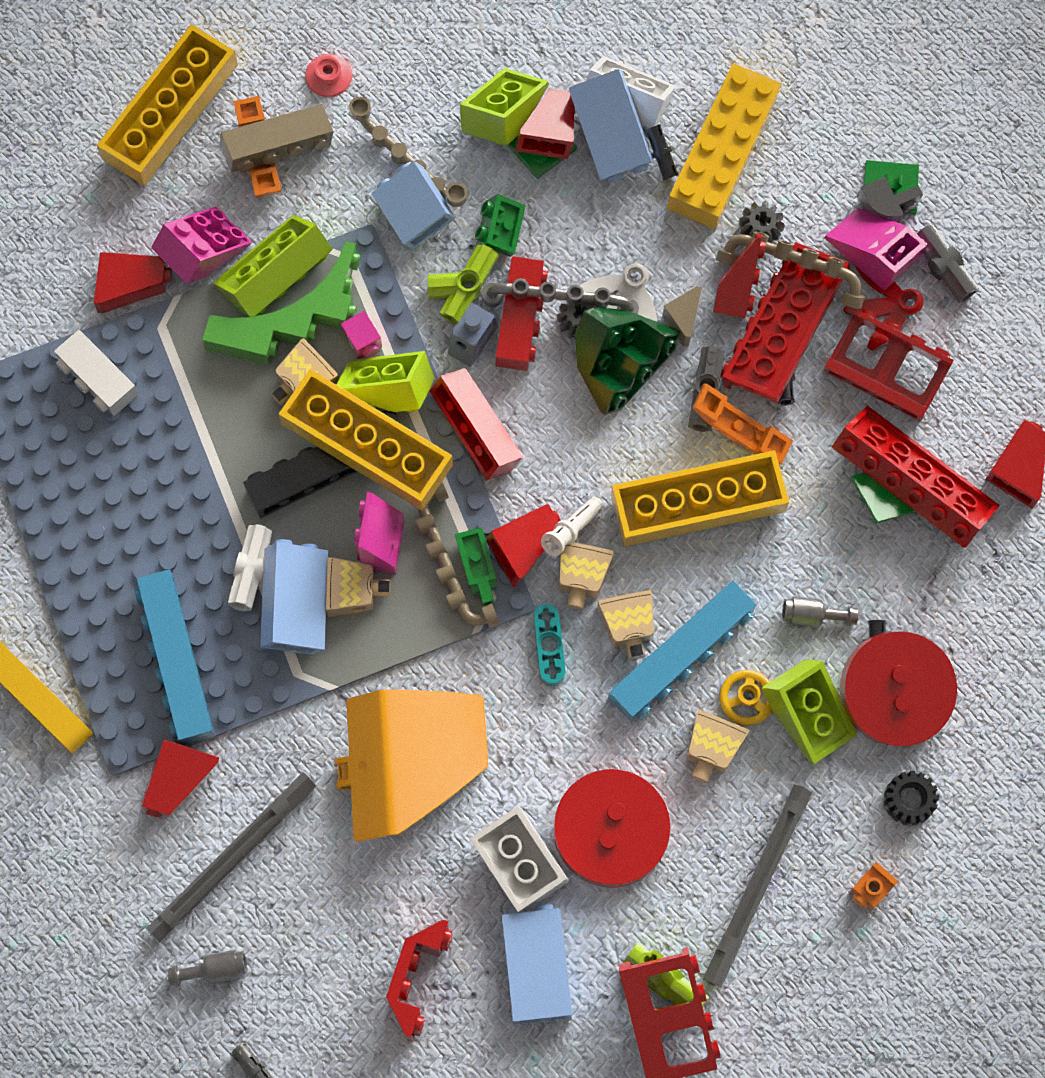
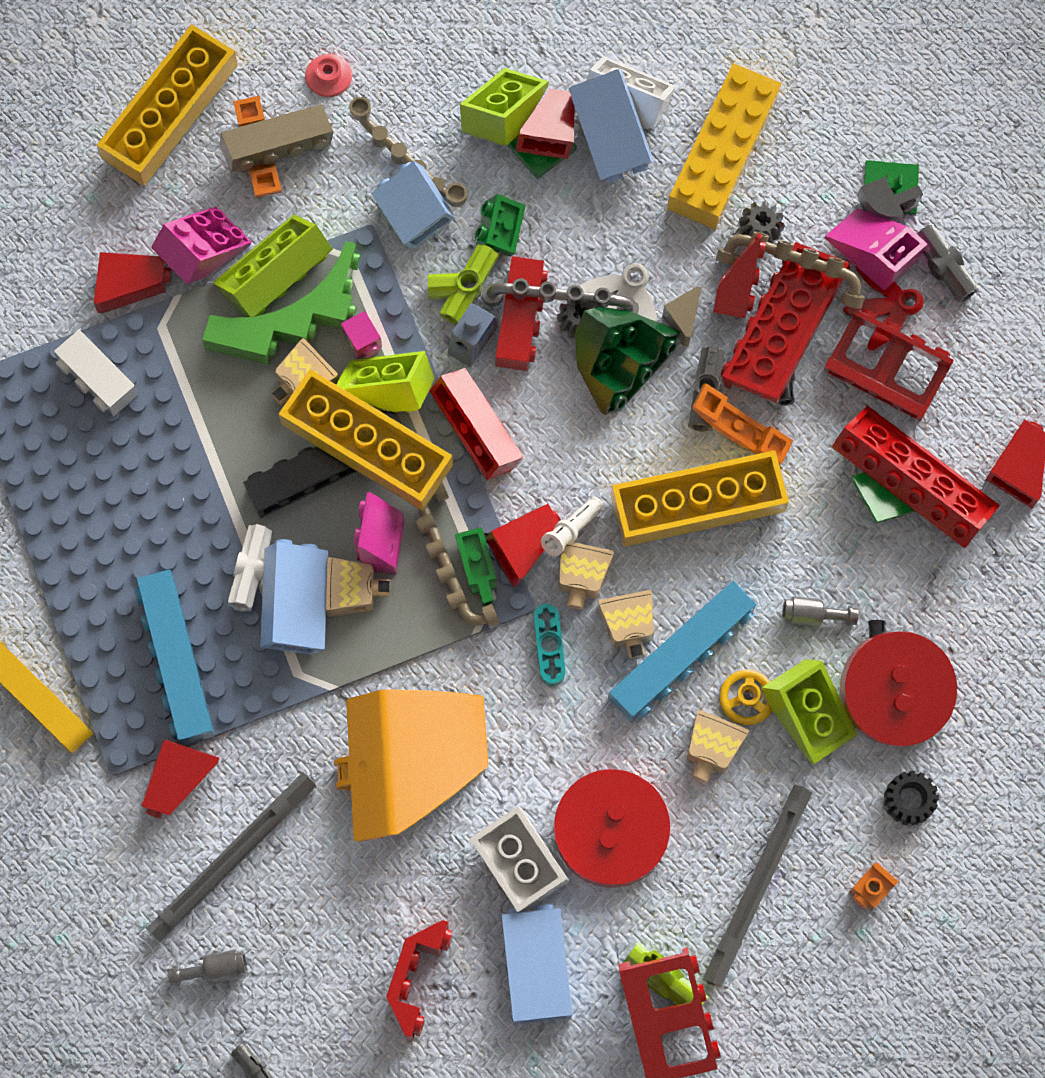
black pin [645,124,679,181] -> none

